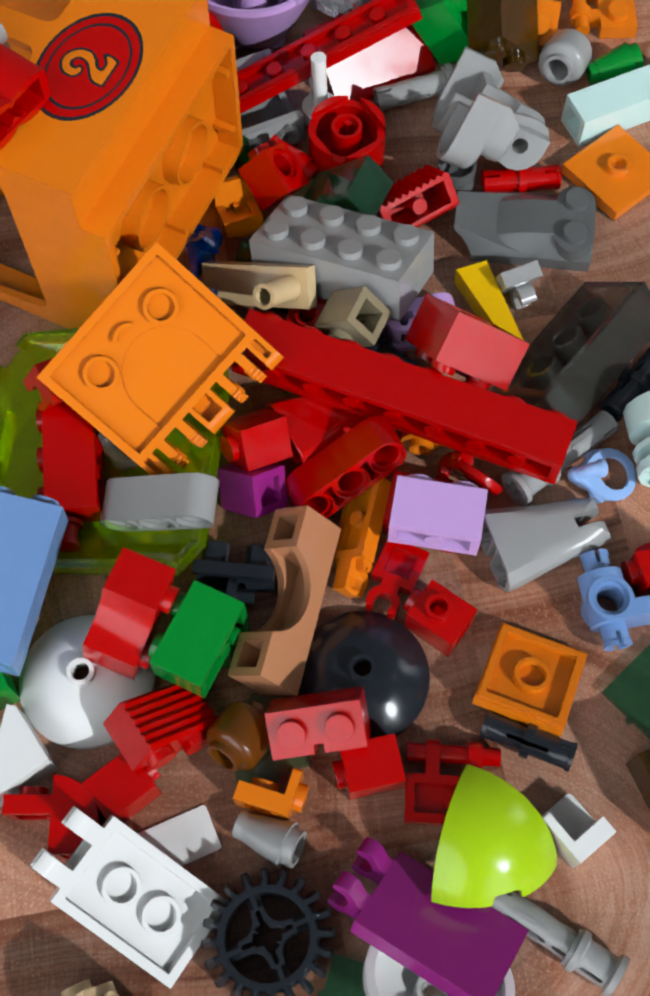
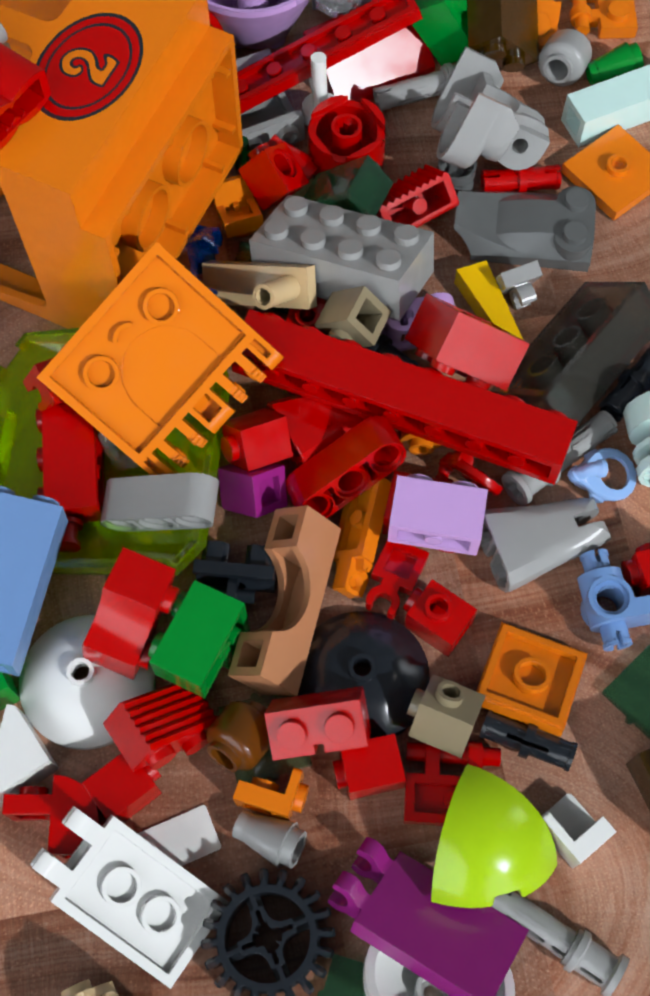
none -> dark tan brick [407,674,486,758]

